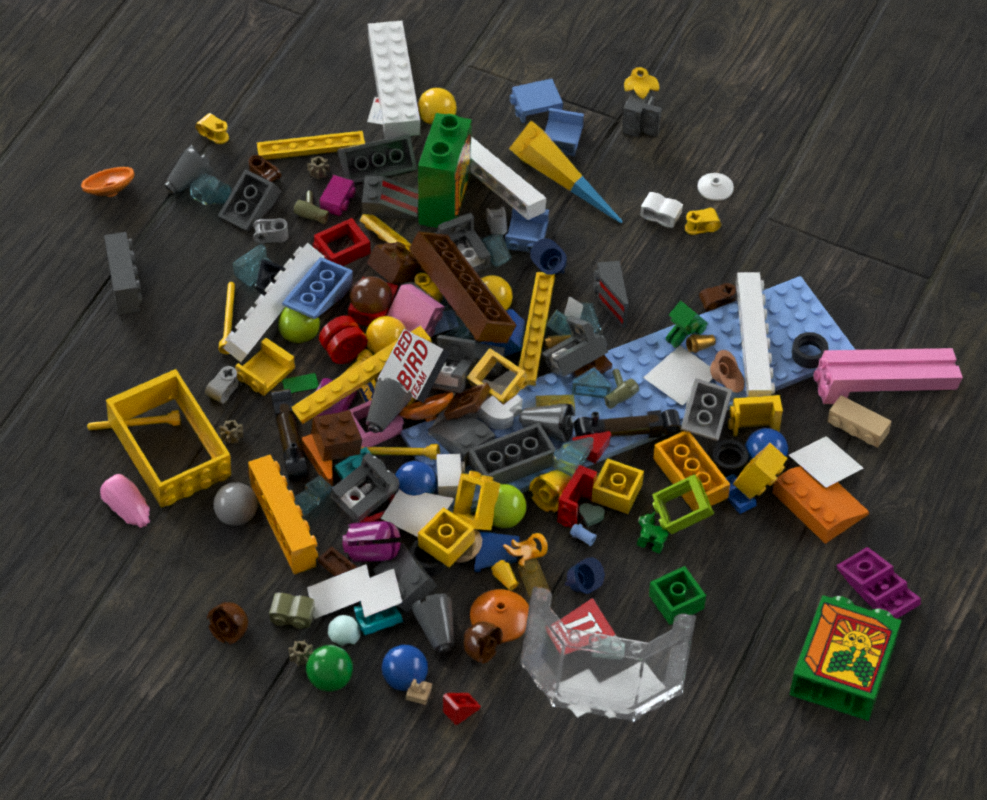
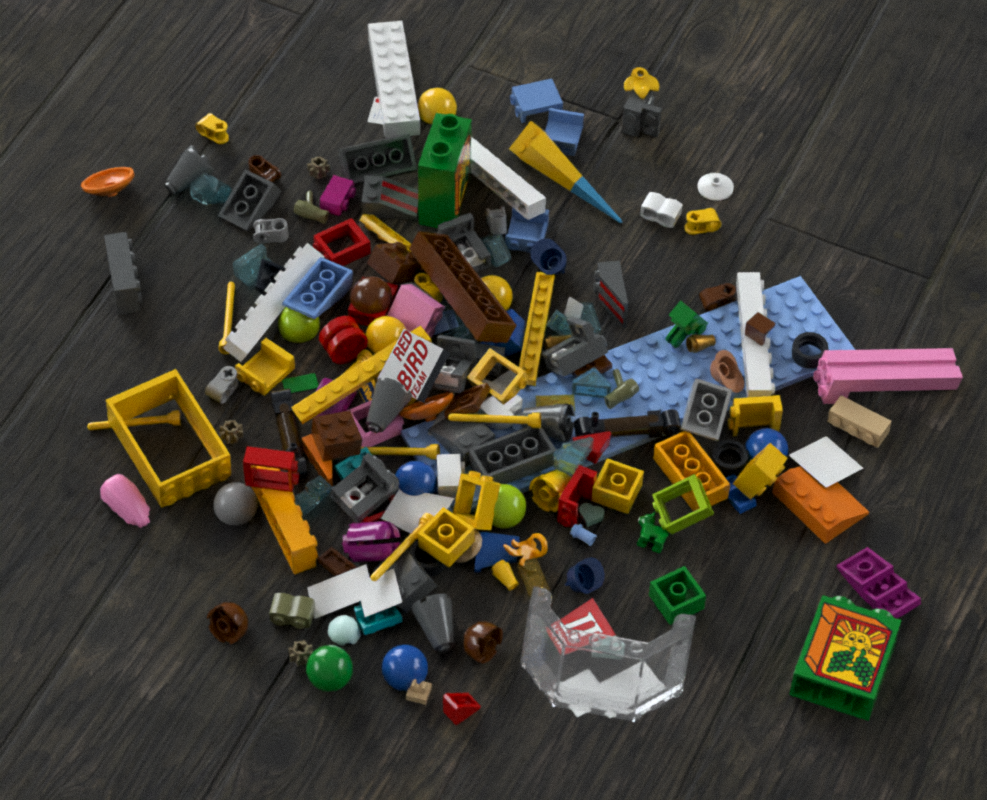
yellow plate [257,131,365,160] -> none
orange dish [470,589,531,643] -> none
white sticker [643,346,713,406] -> none
none -> red window [243,446,299,492]
none -> yellow piece [370,513,434,581]
none -> yellow piece [448,413,541,429]
none -> reddish brown panel [745,312,775,346]

